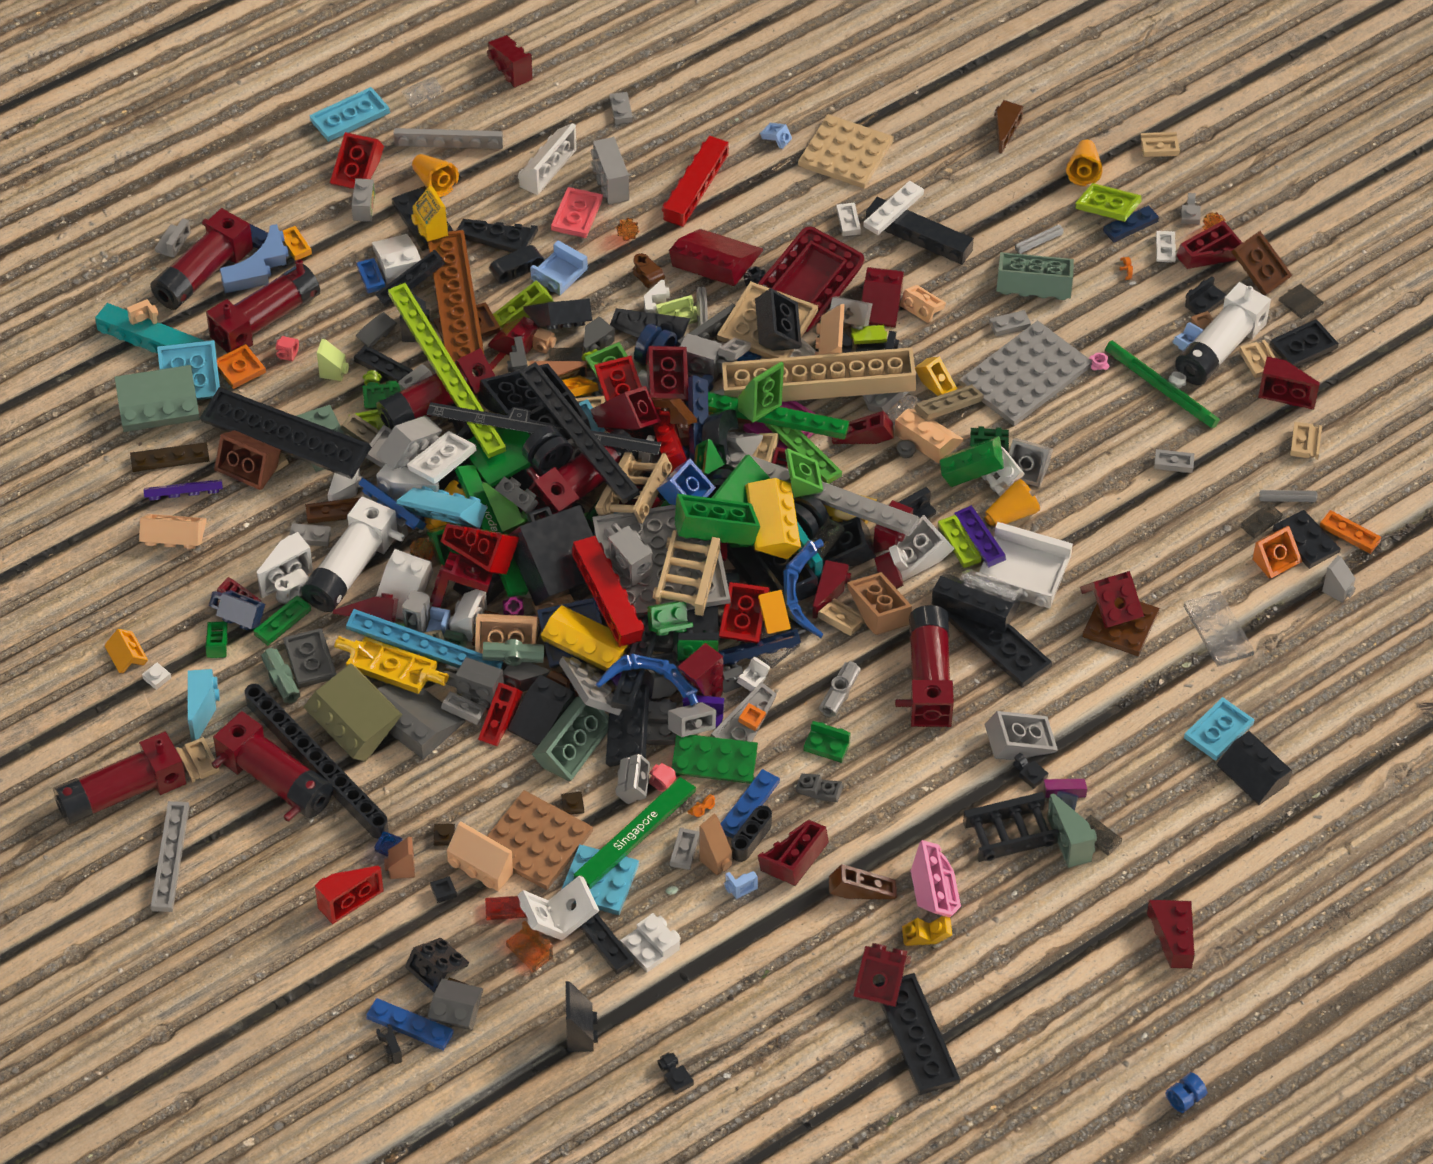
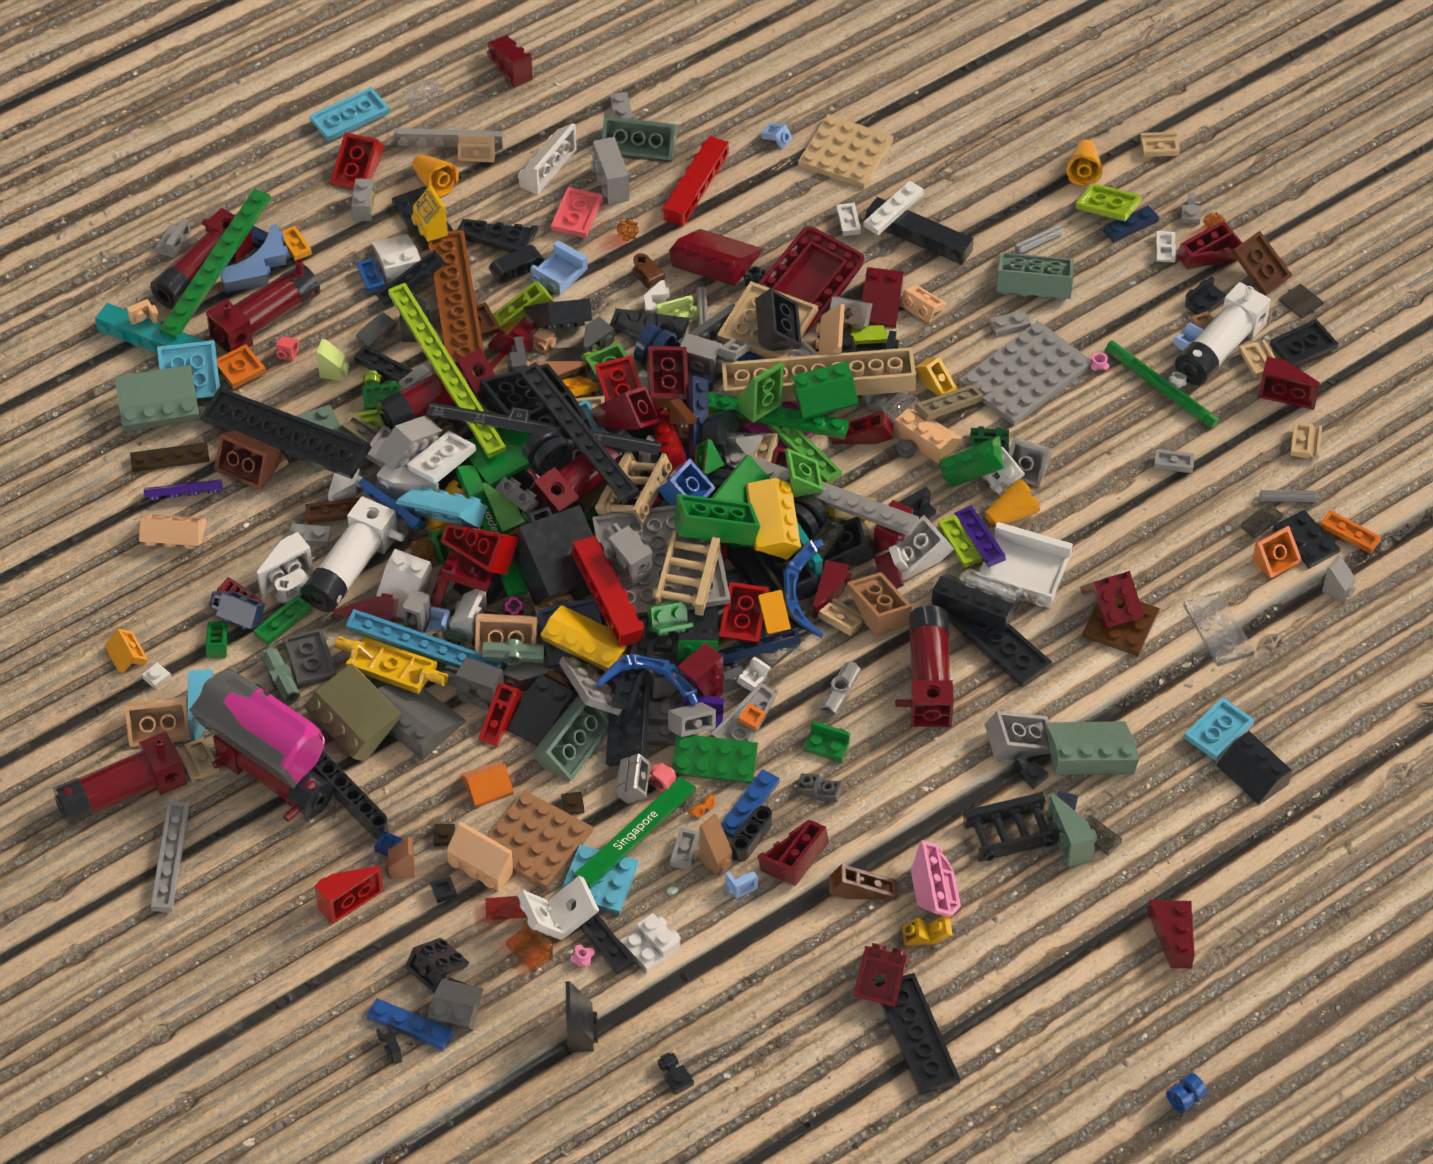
light grey plate [441,691,487,725] -> none
reddish brown slope [994,100,1024,154] -> none
magenta slope [1044,779,1087,798] -> none
orange piece [1119,257,1133,280] -> none
none -> light nougat slope [125,696,191,747]
none -> green plate [159,188,271,340]
none -> piece [189,669,324,789]
none -> tan plate [458,134,495,162]
none -> orange slope [461,761,514,807]
none -> bright pink plate [571,945,595,967]
none -> sand green slope [602,116,678,161]
none -> green slope [792,361,859,419]
none -> sand green slope [1045,721,1139,775]

